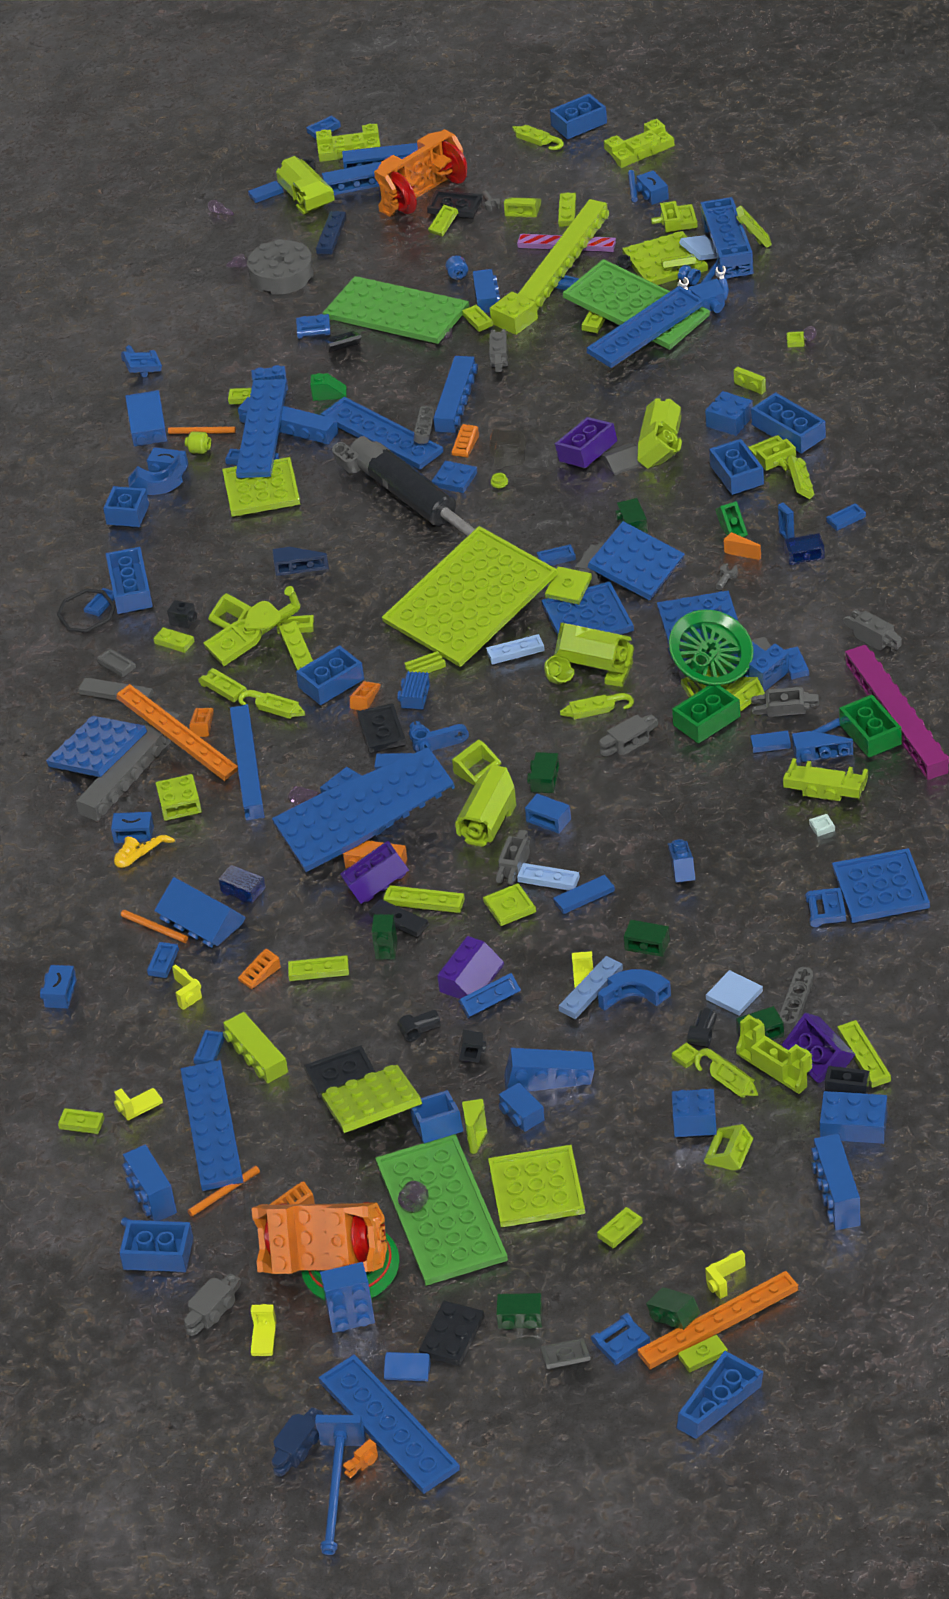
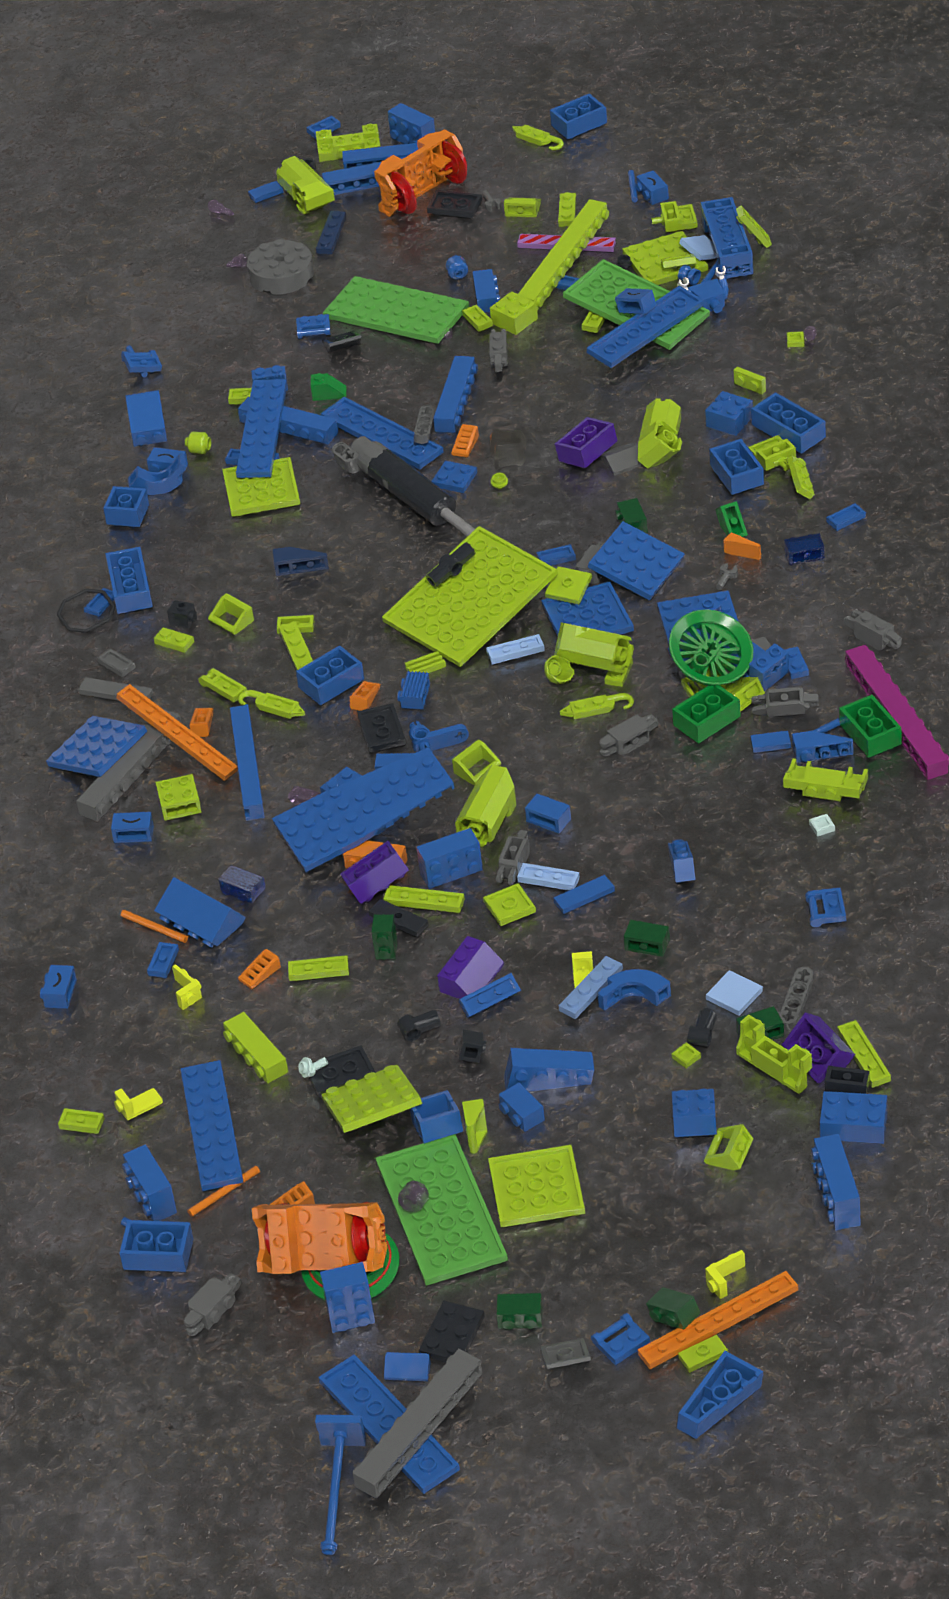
yellow piece [114,835,175,868] -> none
orange bar [168,427,236,434] -> none
blue tile [193,1030,225,1065] -> none
lime plate [203,586,301,666] -> none
neon yellow bracket [251,1304,277,1356] -> none
dark blue hinge [271,1407,324,1477] -> none
orange plate [343,1439,378,1479] -> none
lime plate [428,205,458,237] -> none
dark green brick [527,752,560,793] -> none
lime plate [597,1207,643,1249] -> none
lime bracket [604,119,675,168] -> none
lime plate [694,1048,758,1098] -> none
blue tile [778,502,795,542] -> none
blue plate [832,848,930,923] -> none
none -> light aqua plate [298,1057,328,1078]
none -> dark grey brick [353,1349,482,1498]
none -> blue brick [387,103,435,144]
none -> blue brick [416,828,483,889]
none -> black piece [426,542,476,588]
none -> blue brick [615,288,657,314]

